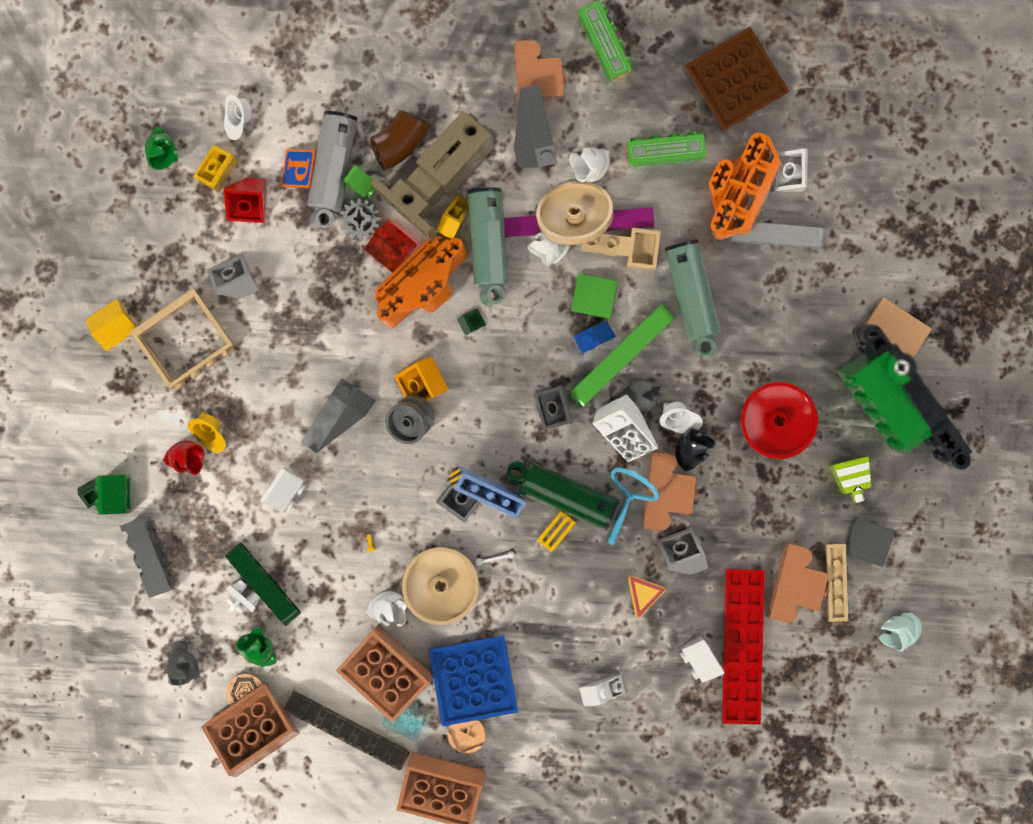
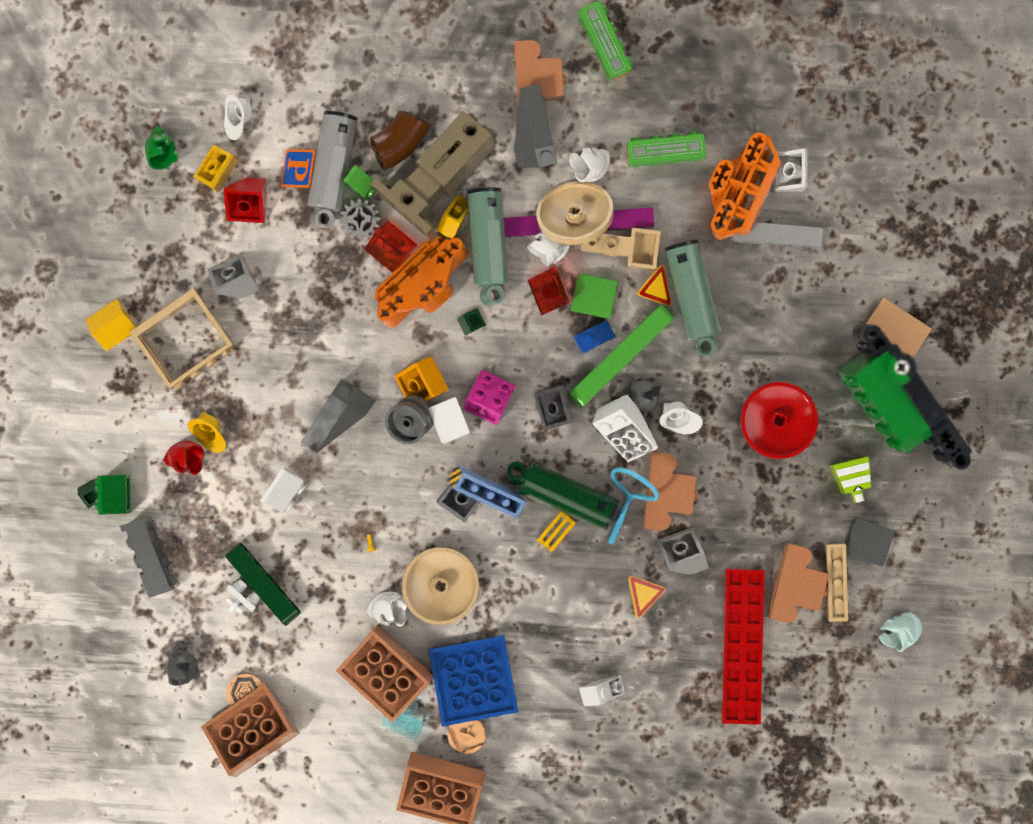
green helmet [236,627,276,667] -> none
clear smoke beam [283,691,410,770] -> none
white hinge [476,551,515,566] -> none
black helmet [675,428,716,472] -> none
white slope [680,635,724,683] -> none
reddish brown plate [684,27,790,132] -> none
none -> white slope [428,397,470,444]
none -> dark pink bracket [462,370,516,426]
none -> clear red slope [528,267,570,316]
none -> piece [637,265,672,306]

